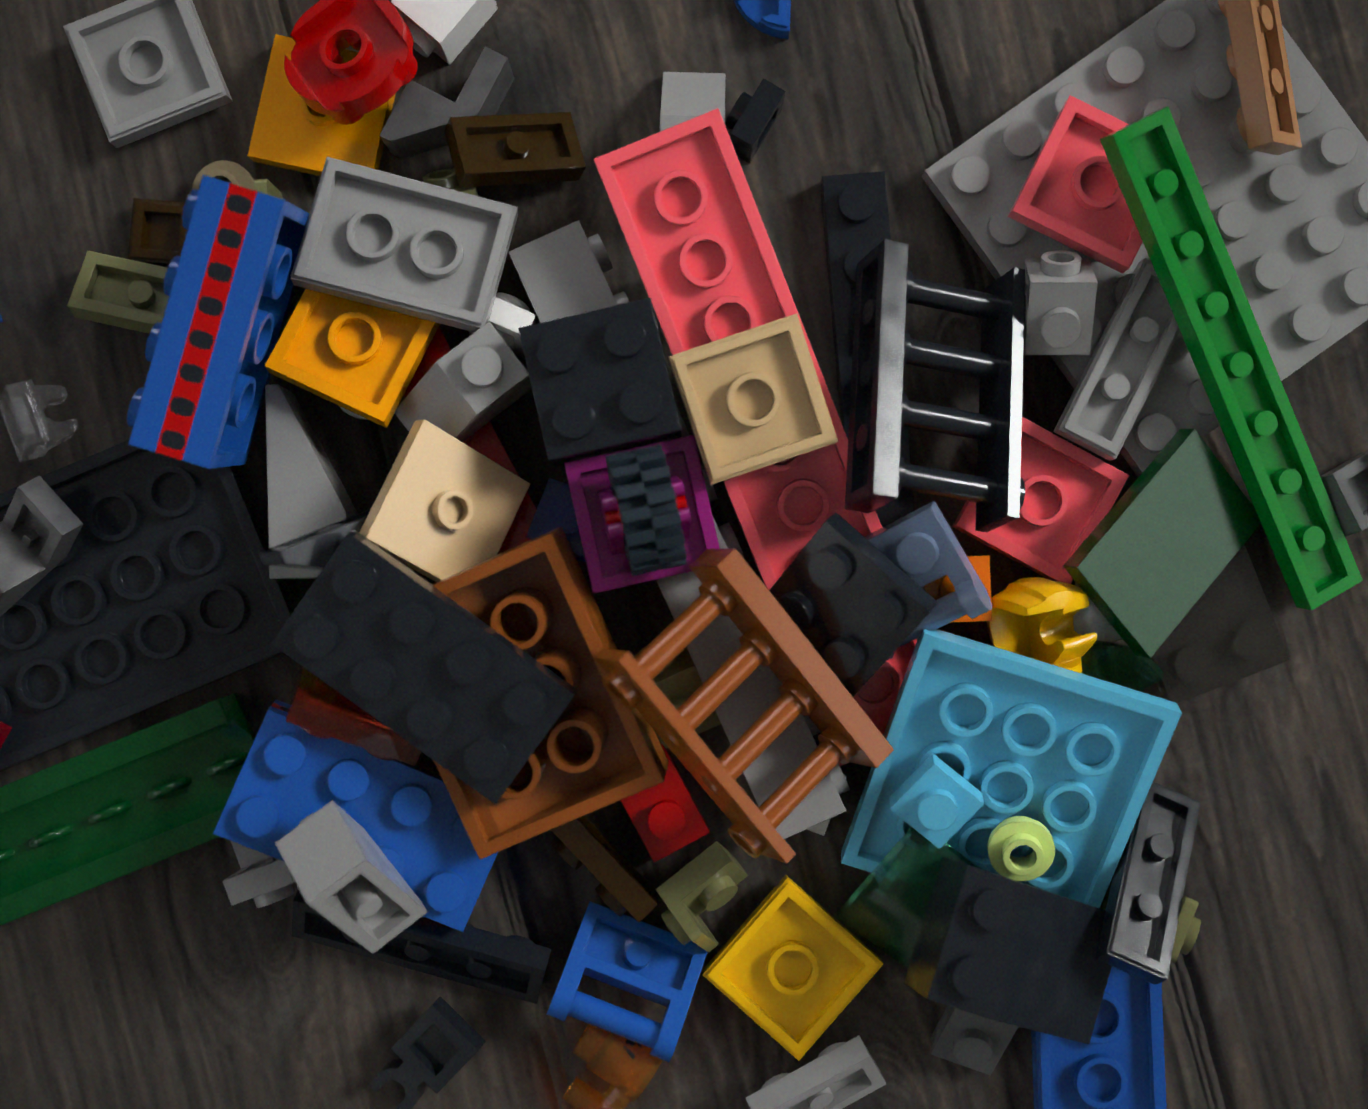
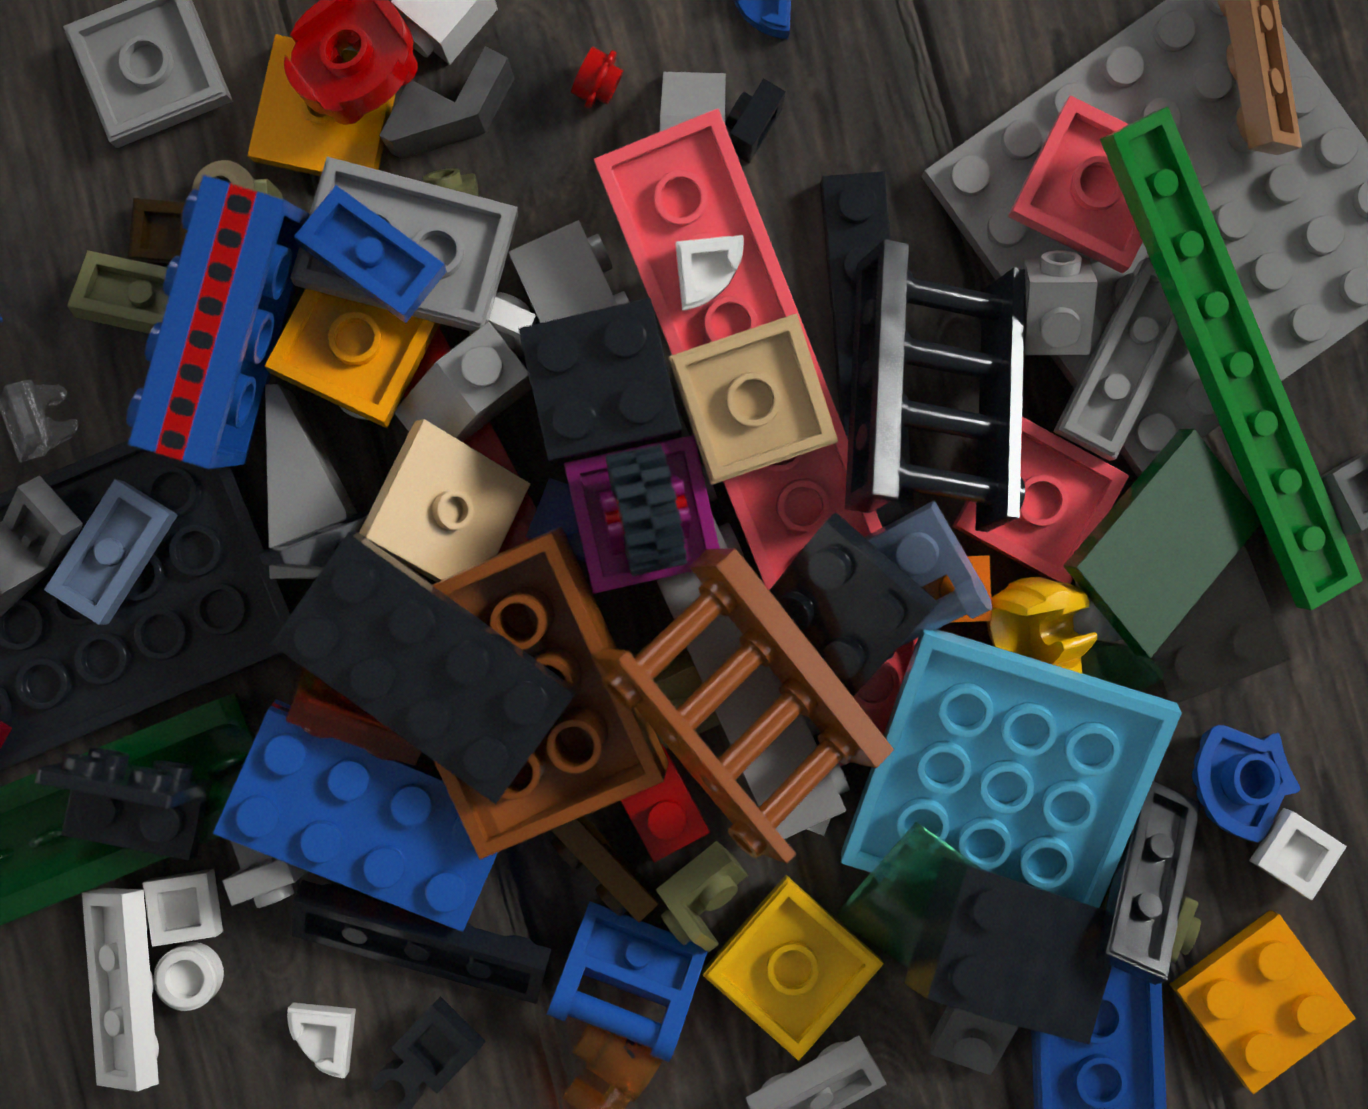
light grey slope [275,800,427,954] -> none
dark brown plate [444,112,586,188] -> none
medium azure plate [889,753,984,849] -> none
yellowish green plate [987,816,1055,881] -> none
none -> black bracket [35,748,213,860]
none -> sand blue plate [44,479,178,625]
none -> white plate [82,888,159,1091]
none -> white plate [143,869,223,947]
none -> white tile [154,942,224,1011]
none -> white tile [287,1003,356,1078]
none -> blue plate [294,185,446,323]
none -> red plate [571,46,624,109]
none -> white tile [675,235,743,311]
none -> light orange plate [1170,910,1356,1095]
none -> blue animal [1192,725,1301,843]
none -> white plate [1249,808,1347,900]

